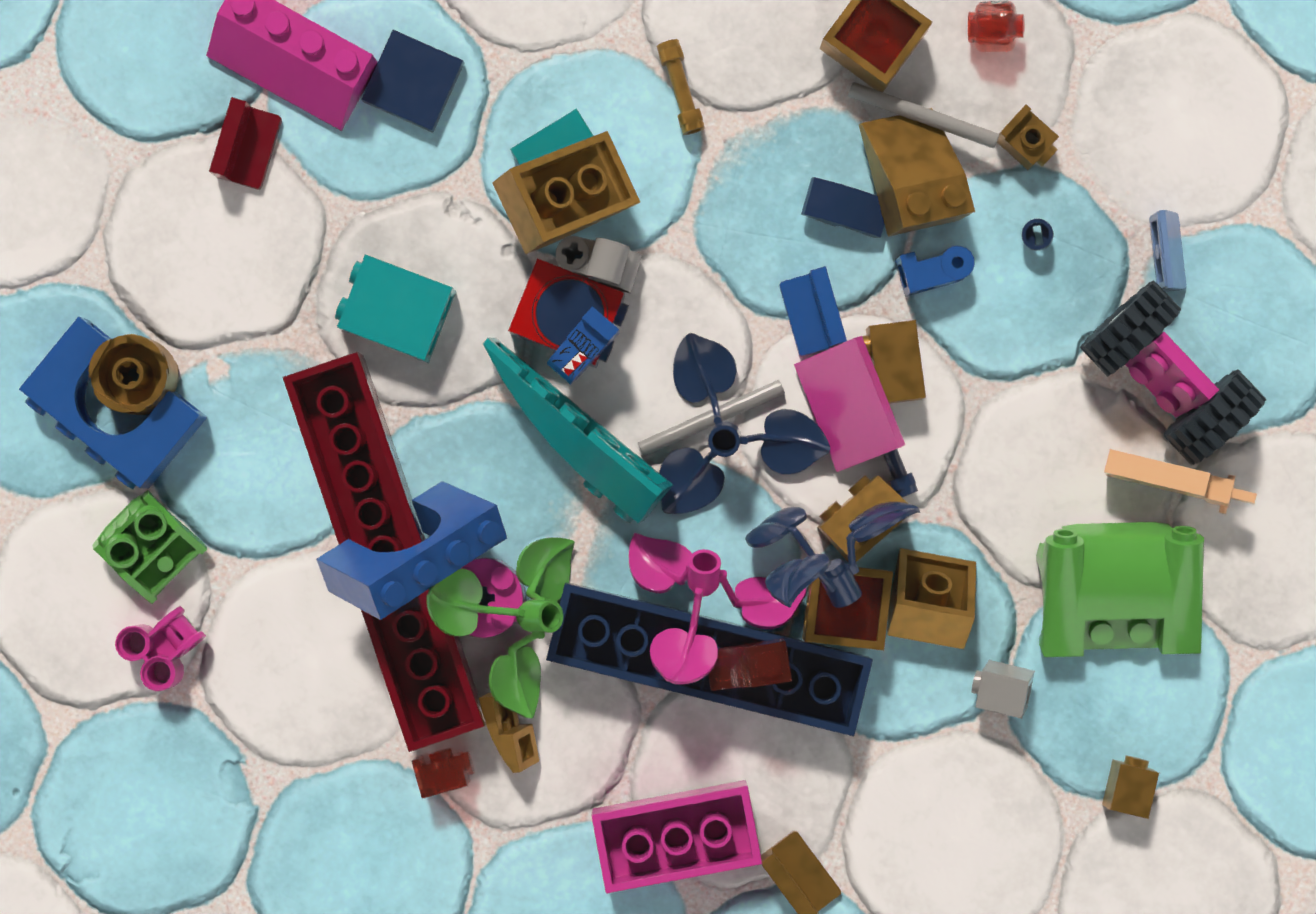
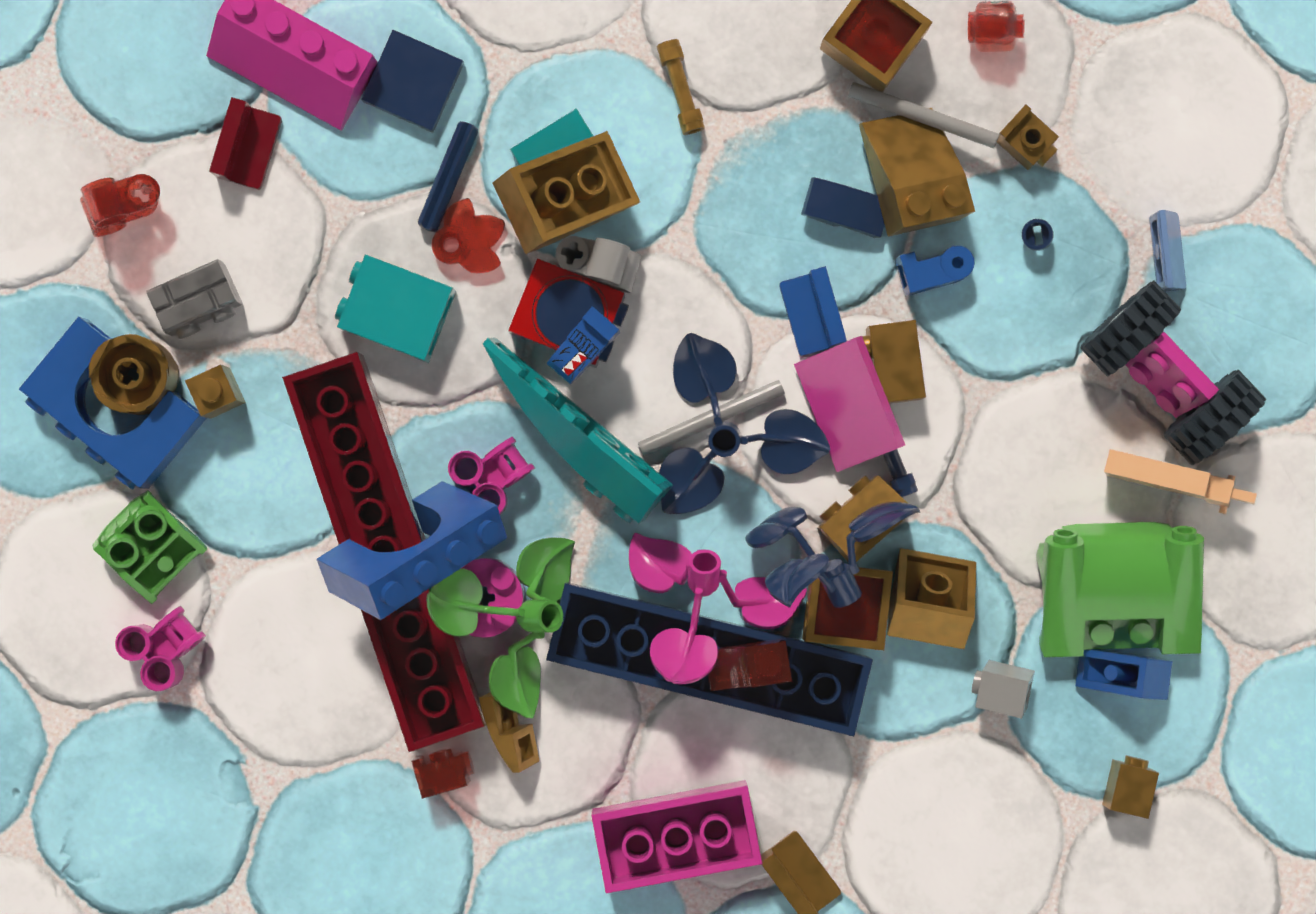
none -> clear red piece [80,174,160,237]
none -> flat silver brick [146,259,243,339]
none -> pearl gold brick [185,364,246,419]
none -> dark blue axle [418,121,478,232]
none -> clear red plate [432,198,505,274]
none -> dark pink piece [448,436,535,515]
none -> blue slope [1075,649,1173,700]

